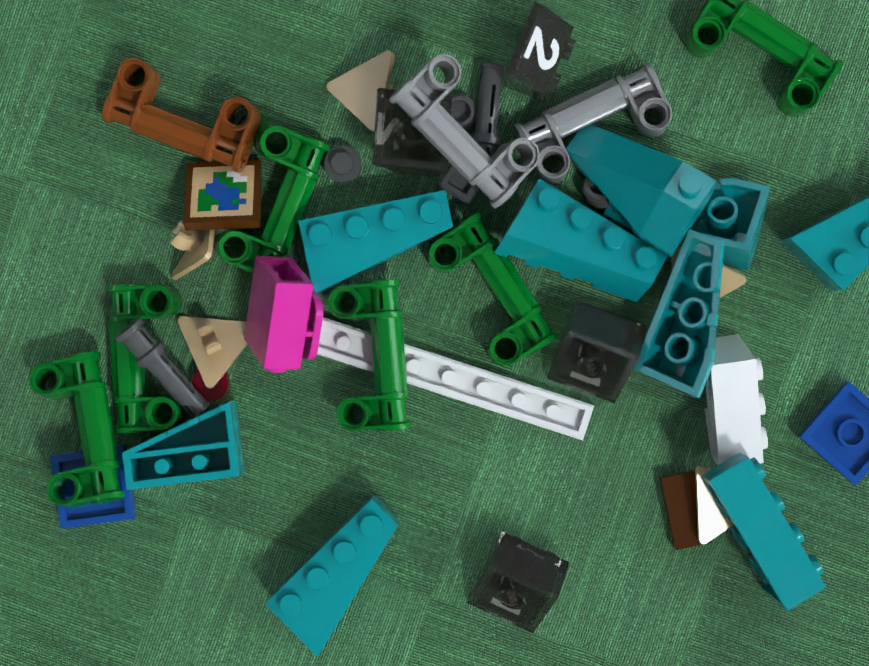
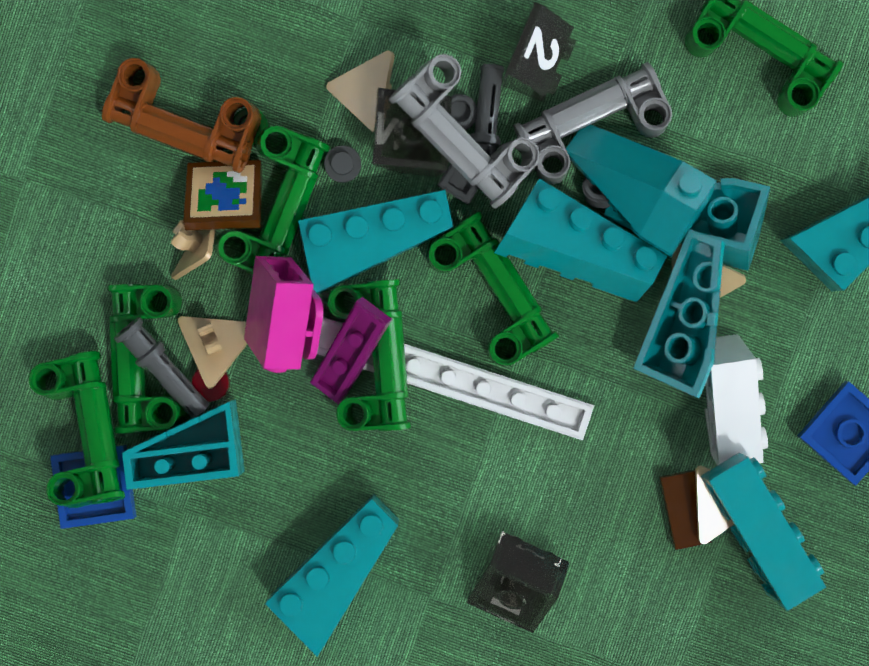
clear smoke slope [546,301,646,404] -> none
none -> magenta tile [310,297,392,405]

